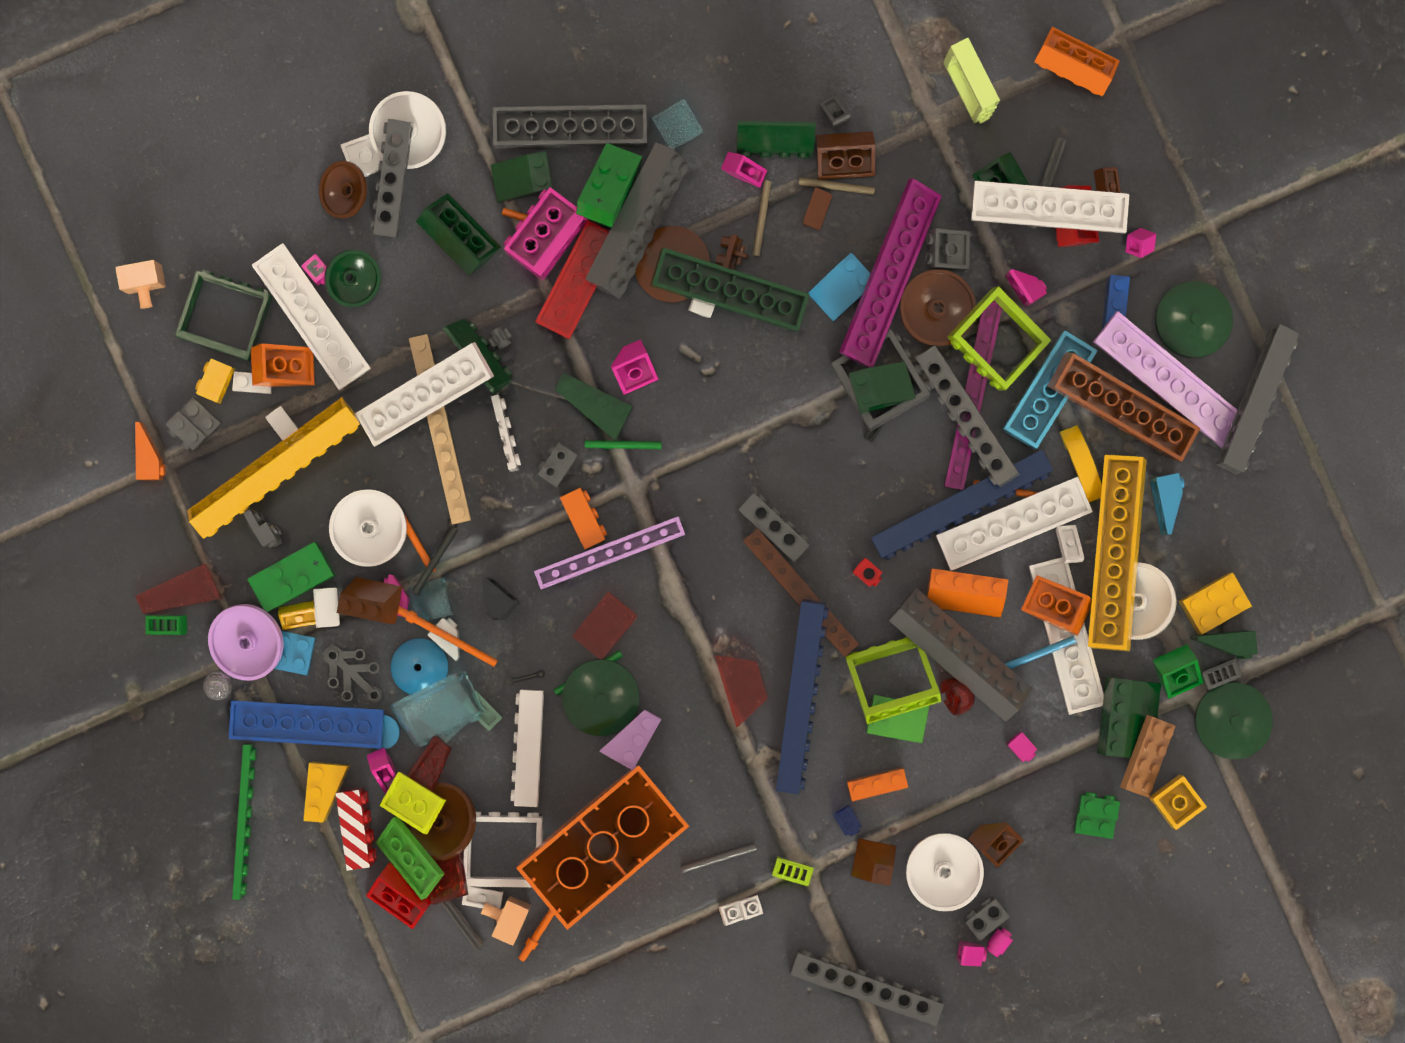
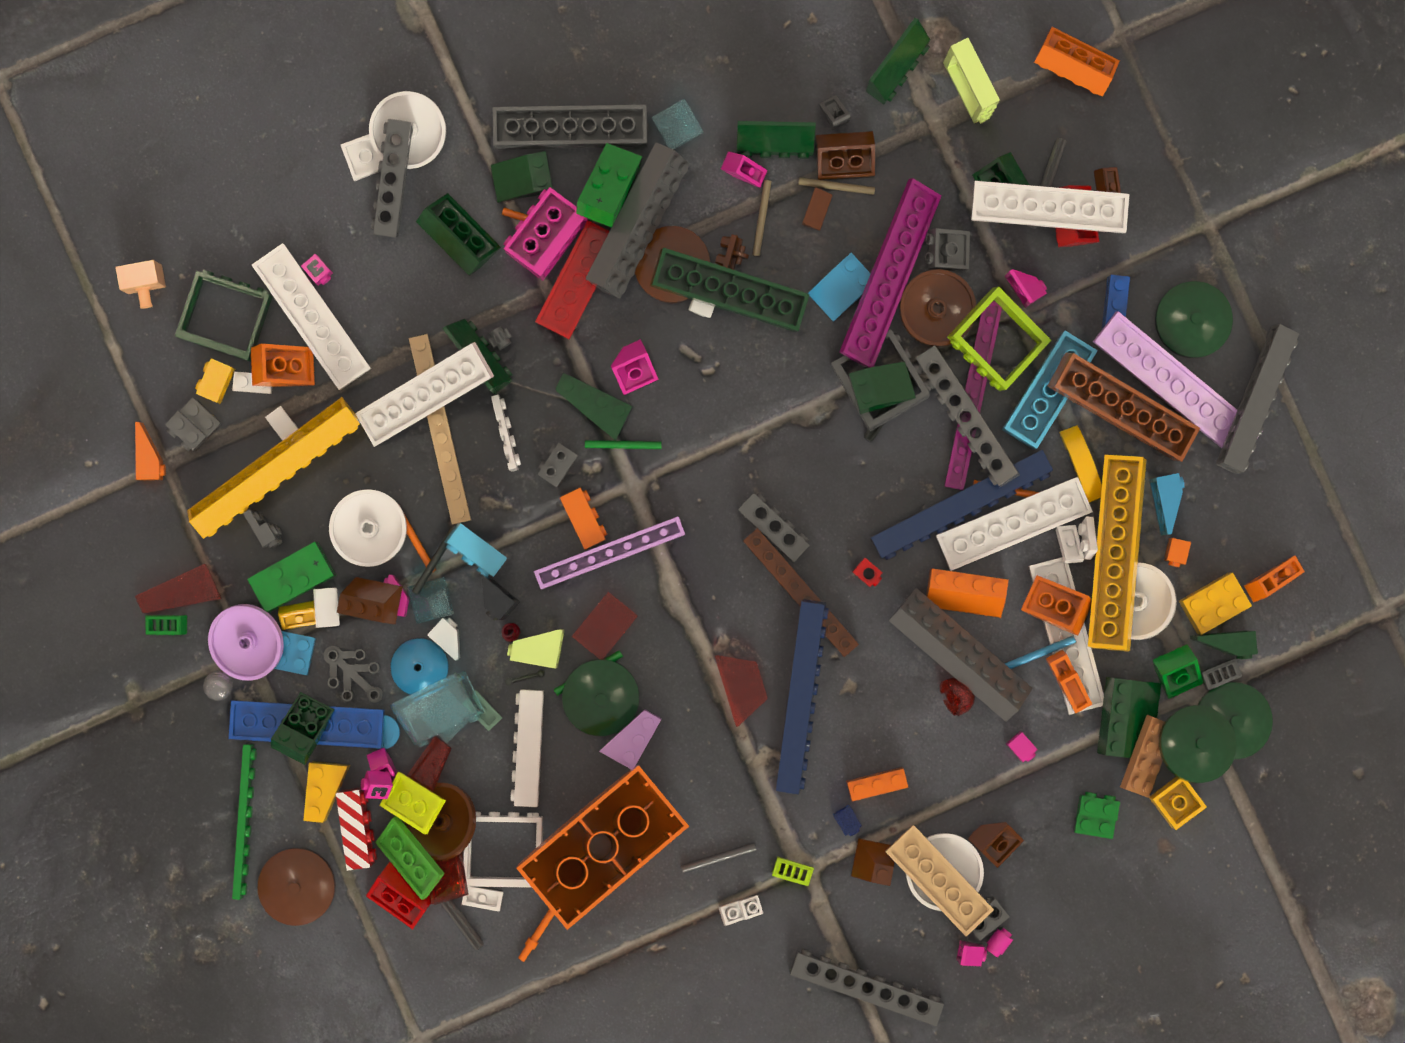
reddish brown dish [319,161,367,219] -> none
dark green dish [324,250,381,307] -> none
orange bar [398,606,498,667] -> none
light nougat brick [481,896,531,946] -> none
lime window [845,636,941,724] -> none
bright green slope [866,694,930,743] -> none
dark pink panel [1125,228,1156,258] -> none
none -> reddish brown dish [257,848,336,926]
none -> dark green slope [271,692,334,765]
none -> dark pink brick [361,771,393,799]
none -> medium azure brick [444,523,507,577]
none -> dark red plate [502,623,521,642]
none -> yellowish green slope [507,629,564,669]
none -> dark green slope [866,18,930,104]
none -> tan plate [885,825,994,936]
none -> orange slope [1046,650,1093,713]
none -> white plate [1078,516,1098,560]
none -> dark green dish [1159,705,1236,783]
none -> orange brick [1164,538,1191,568]
none -> orange slope [1244,556,1305,602]

